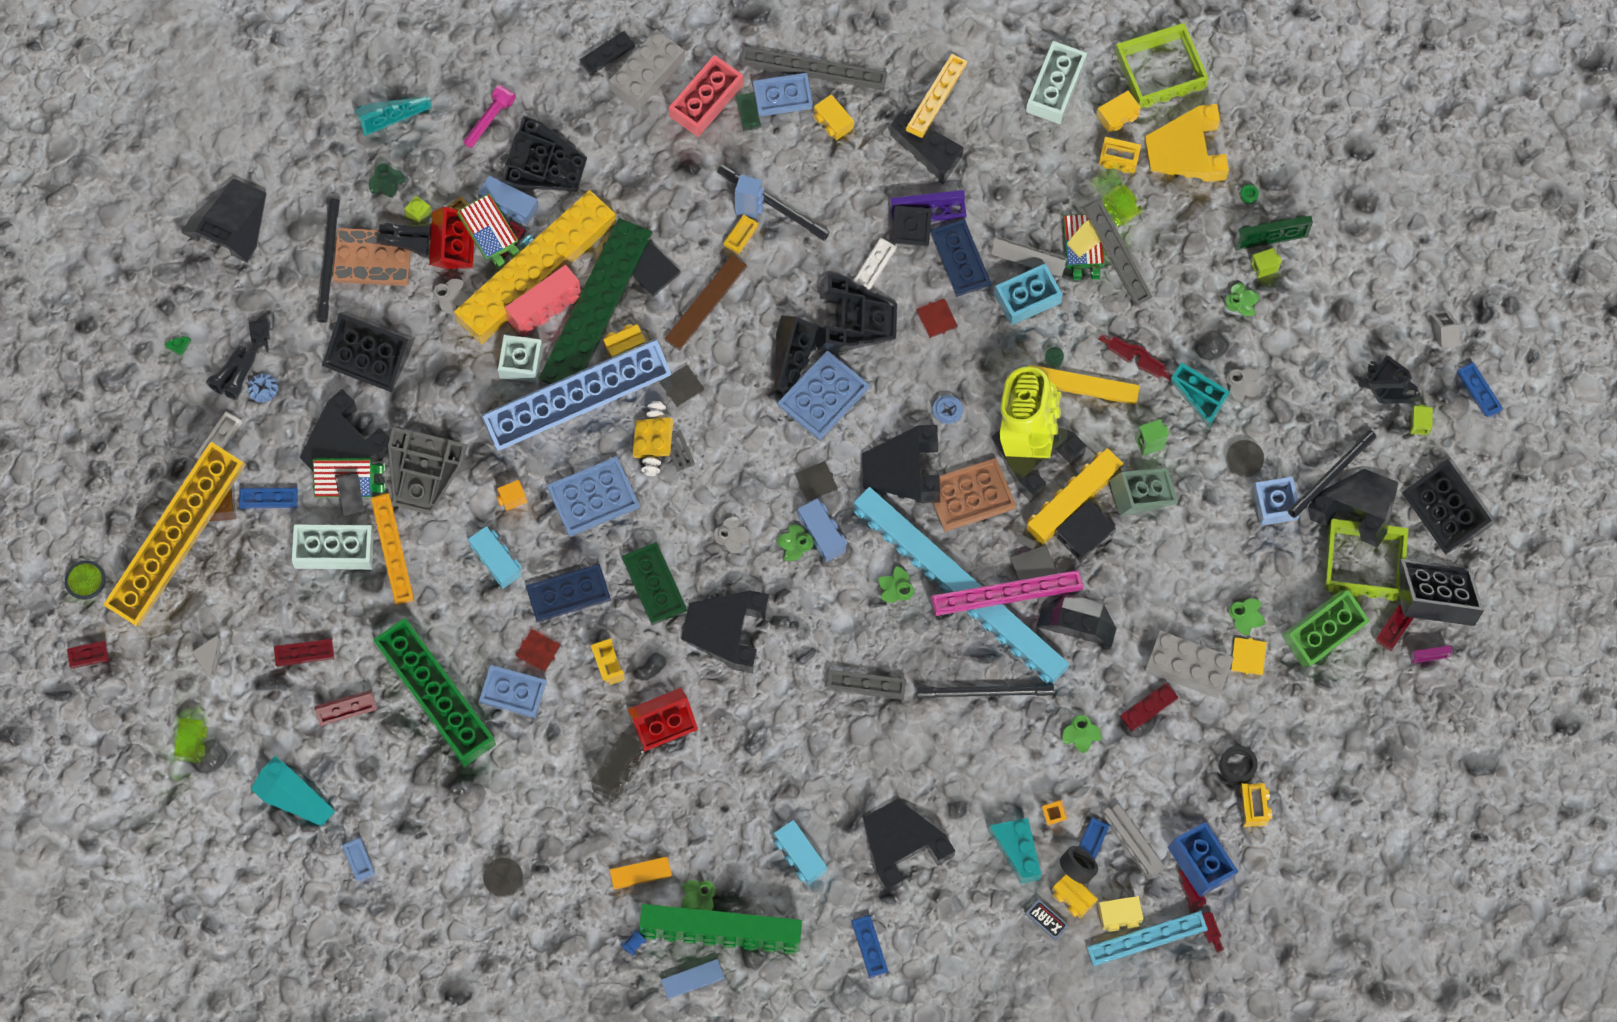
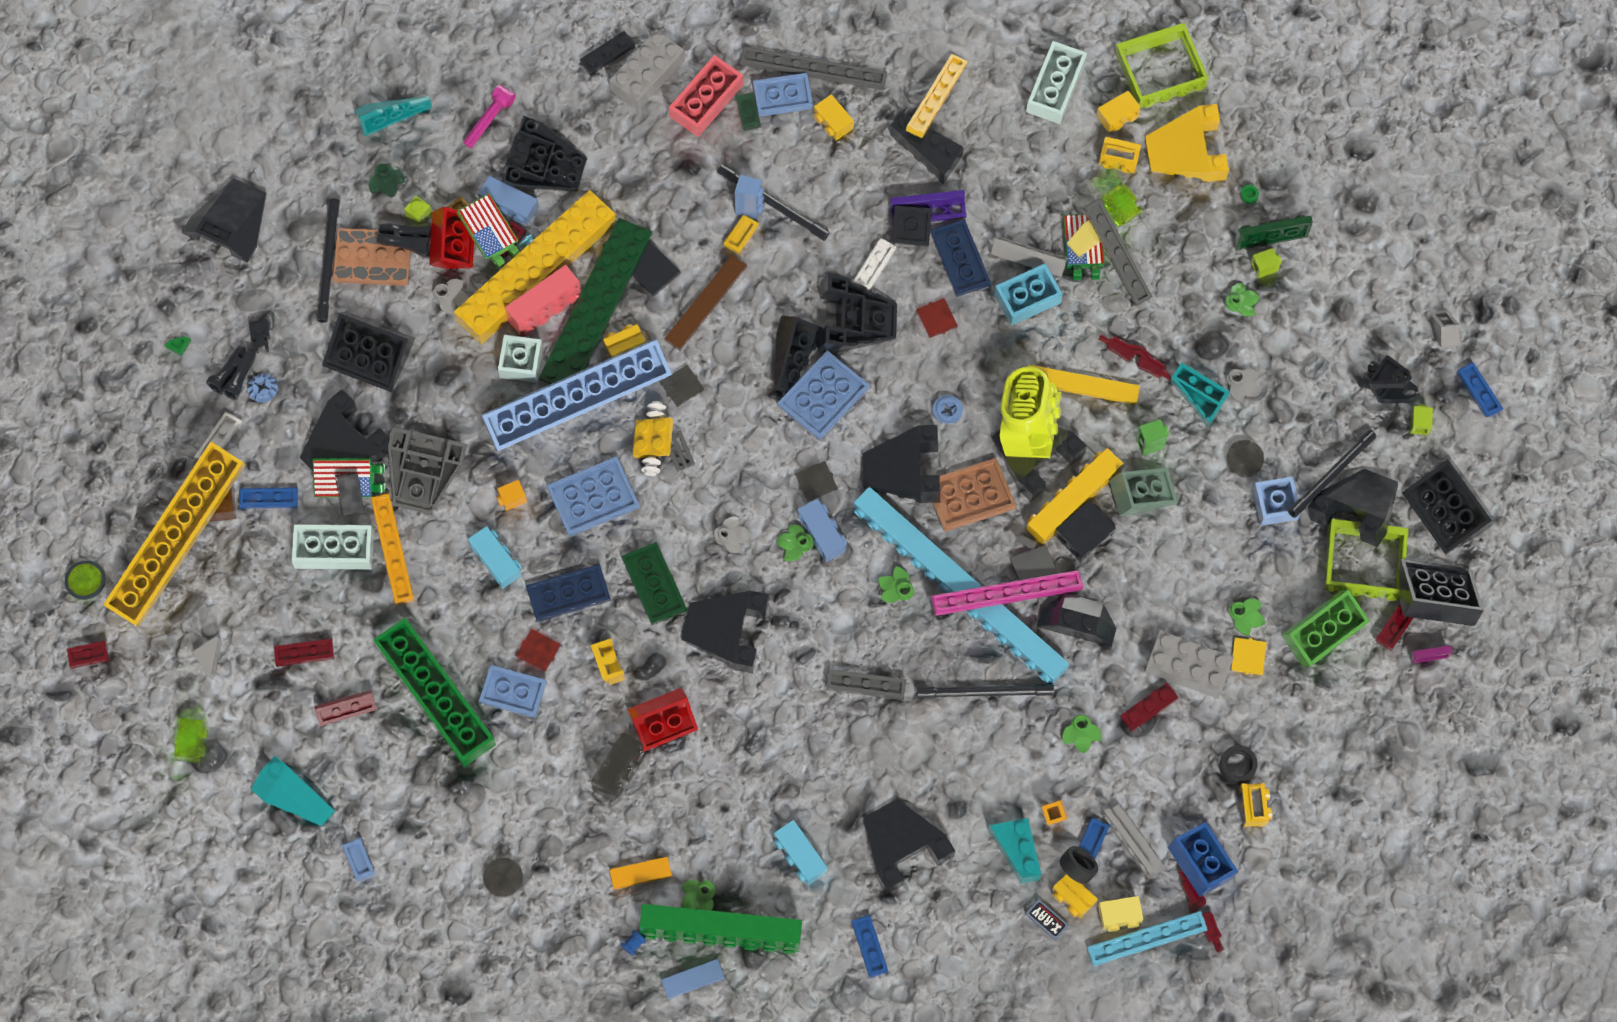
clear green tile [1045,347,1064,367] -> none

